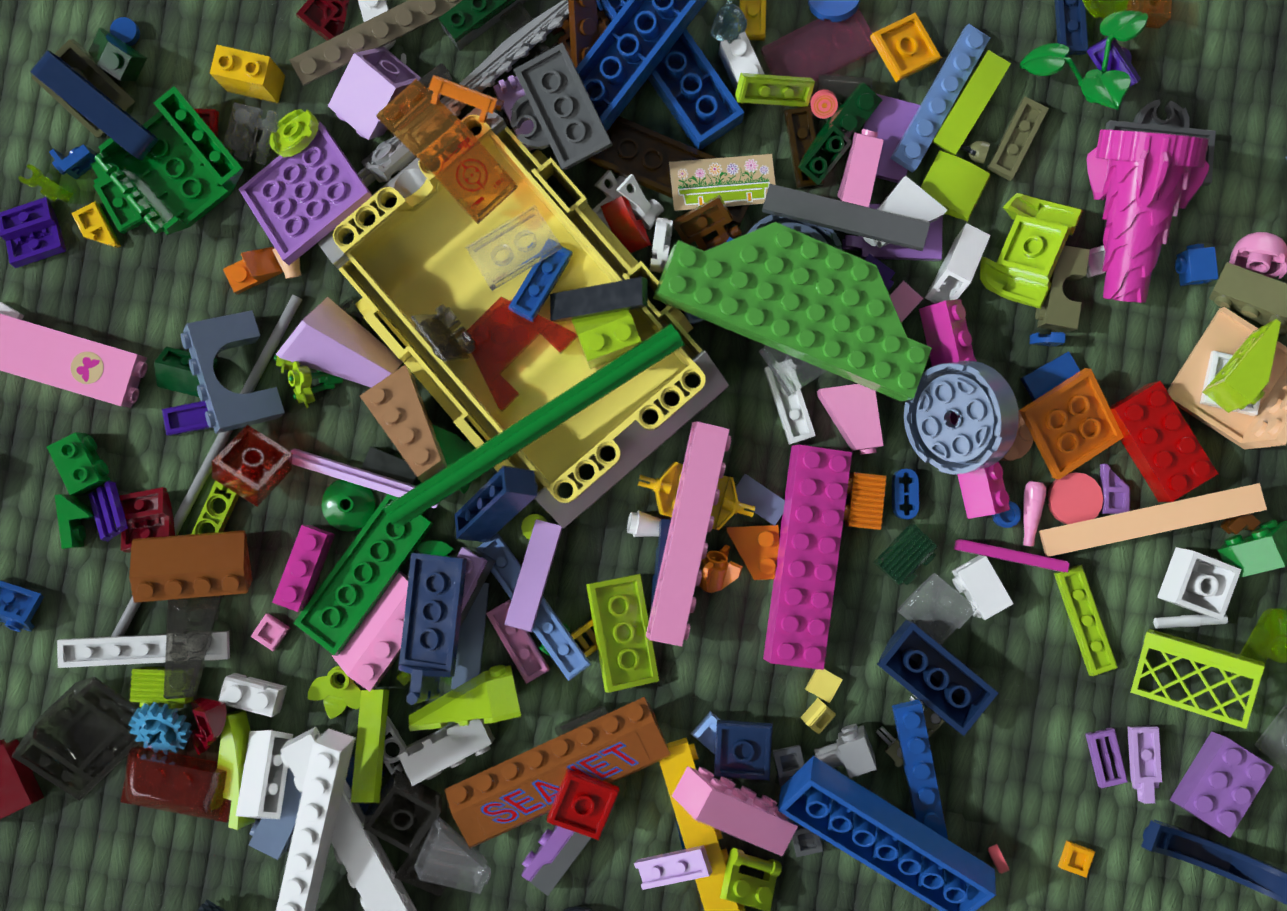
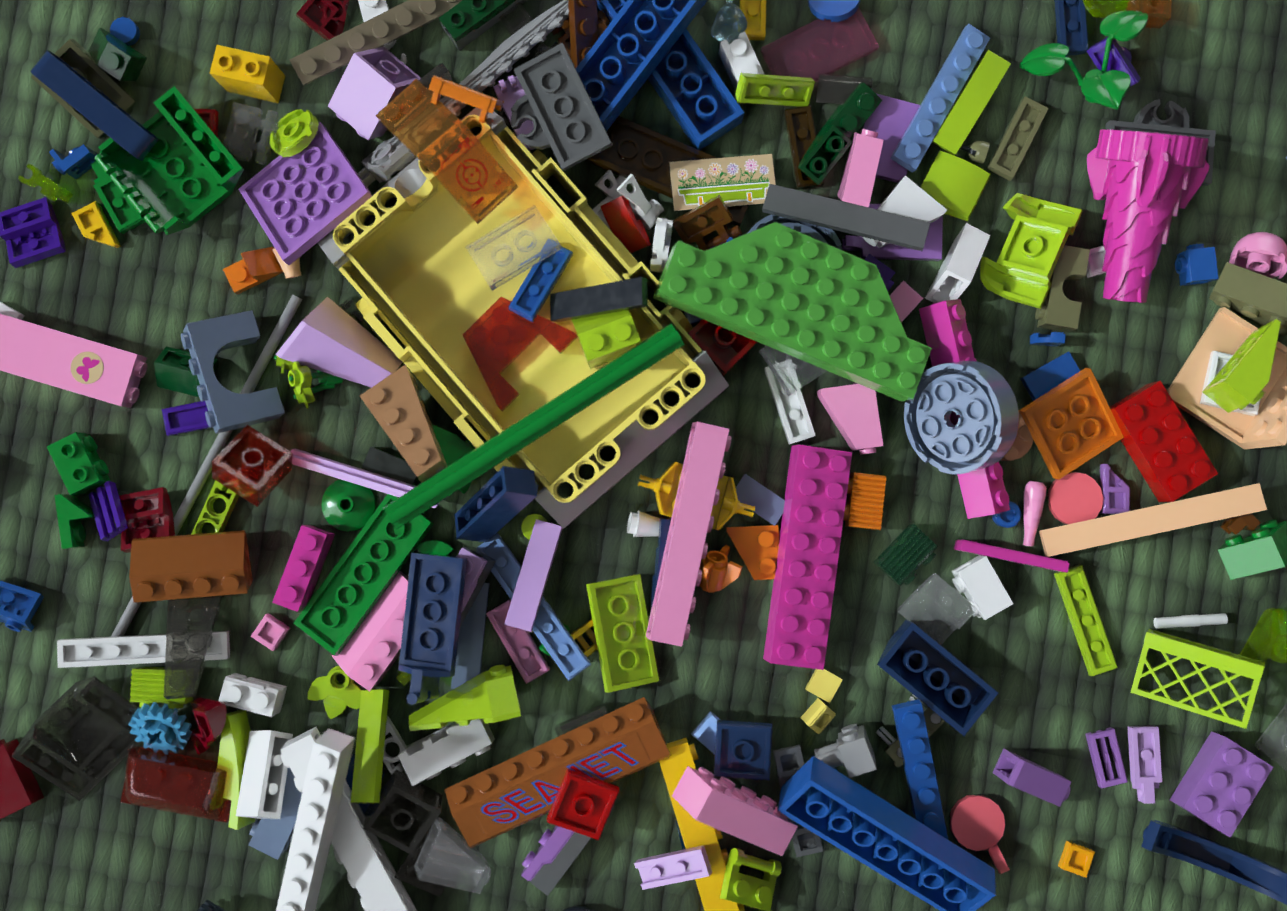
clear smoke hinge [411,304,476,361] -> none
coral tile [810,89,838,119] -> none
light orange tile [870,12,942,82] -> none
blue beam [892,468,919,520] -> none
white slope [1157,547,1242,621] -> none
none -> red slope [688,319,757,376]
none -> coral tile [949,794,1005,851]
none -> medium lavender slope [992,748,1071,807]

